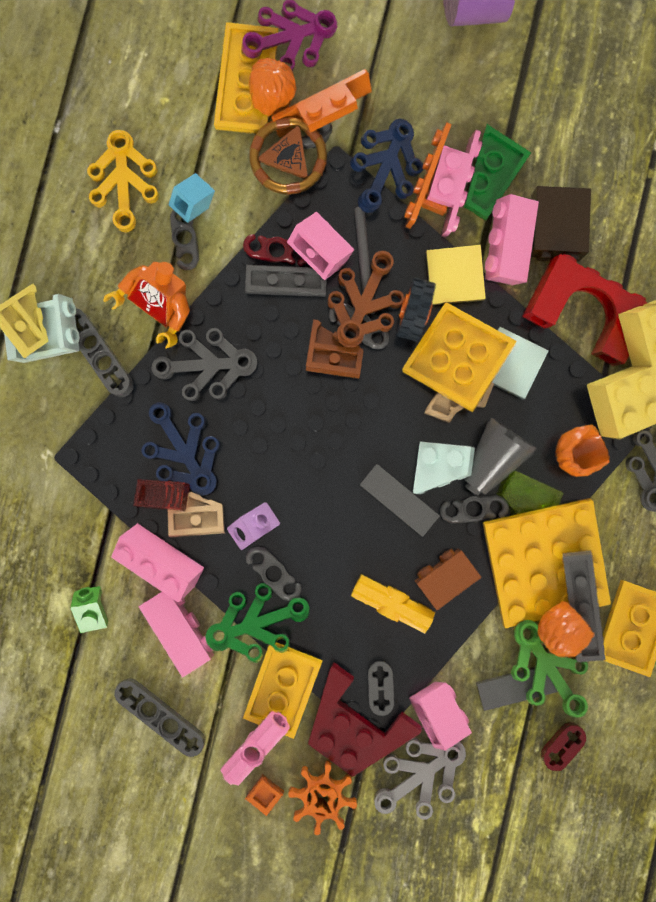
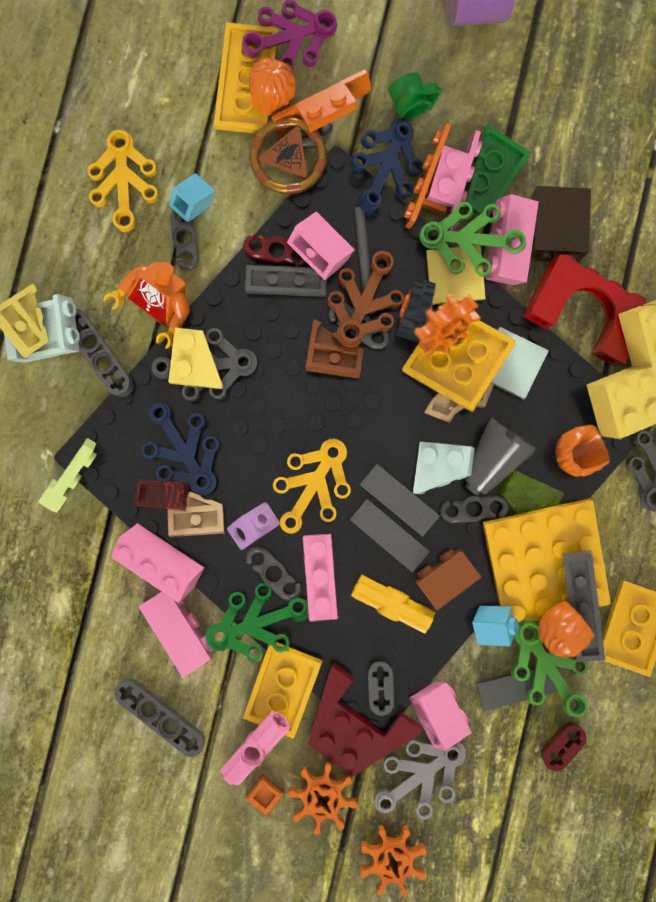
bright green bracket [70,586,108,633] -> none
none -> yellowish green plate [38,438,97,513]
none -> light yellow wing [169,328,223,389]
none -> yellow plant [273,439,351,534]
none -> bright pink brick [303,533,337,621]
none -> dark grey tile [349,499,430,573]
none -> orange gear [360,824,426,897]
none -> green piece [388,72,442,121]
none -> orange gear [414,294,481,355]
none -> bright green plant [420,202,527,277]
none -> medium azure brick [473,606,519,646]

